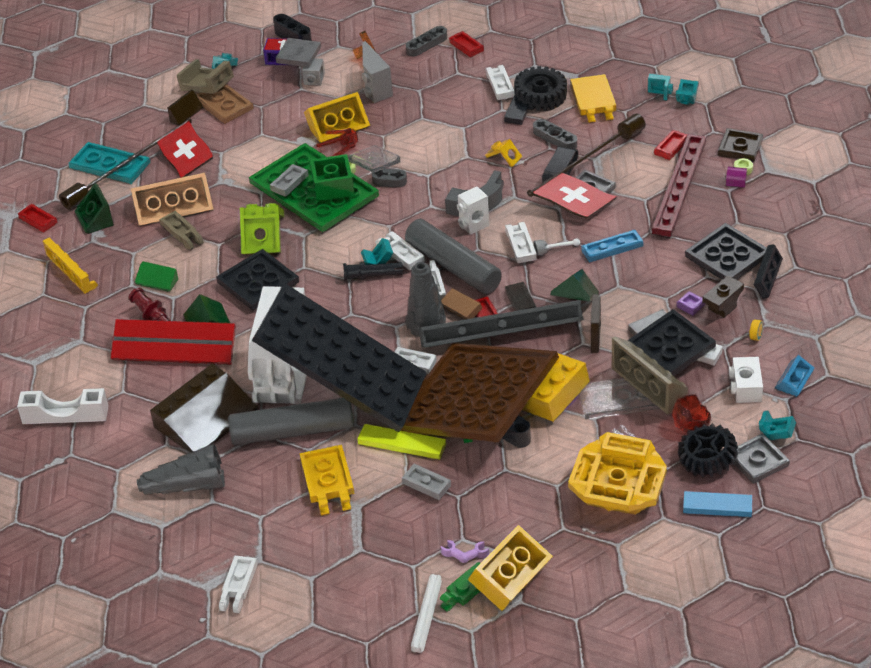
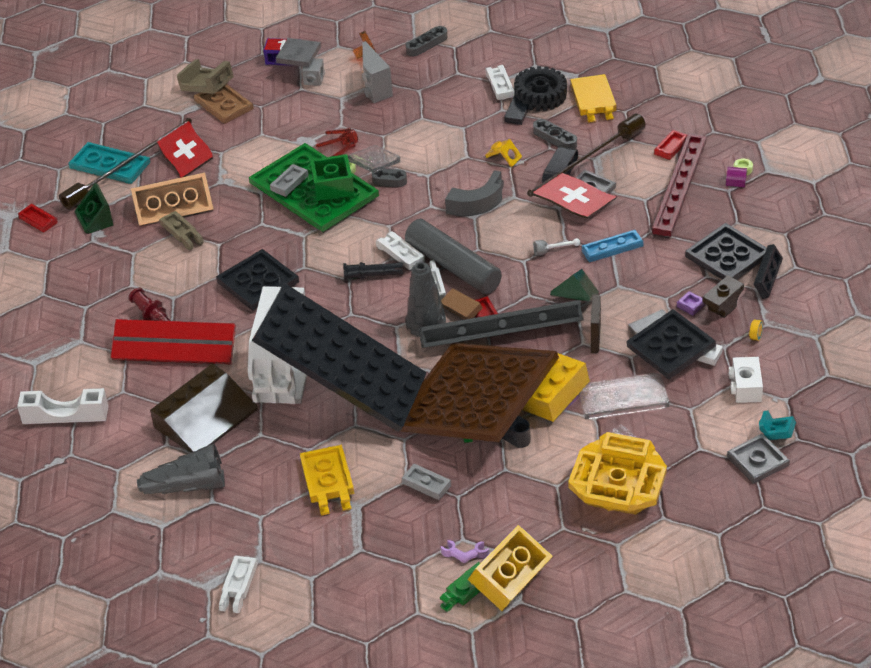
yellow hinge [43,237,98,294] -> none
green slope [135,261,179,292] -> none
dark brown slope [167,89,203,125] -> none
dark green slope [183,294,230,323] -> none
teal bracket [212,53,238,69] -> none
dark grey cylinder [228,398,354,446] -> none
lime bracket [240,203,284,254] -> none
black beam [273,14,312,41] -> none
yellow slope [304,92,370,143] -> none
neon yellow tile [357,424,446,460] -> none
teal bracket [361,238,393,265] -> none
white plate [395,347,437,375] -> none
white axle [411,574,442,653] -> none
red tile [449,31,484,58] -> none
white brick [457,187,489,235] -> none
white plate [505,222,537,263] -> none
clear smoke tile [505,282,537,311] -> none
dark tan slope [612,336,688,415] -> none
teal bracket [648,74,673,100] -> none
clear red hair [672,394,711,433] -> none
teal bracket [676,79,699,104] -> none
black gear [678,422,738,478] -> none
dark azure tile [683,491,752,517] -> none
dark brown tile [718,128,763,162] -> none
dark azure slope [775,355,814,396] -> none

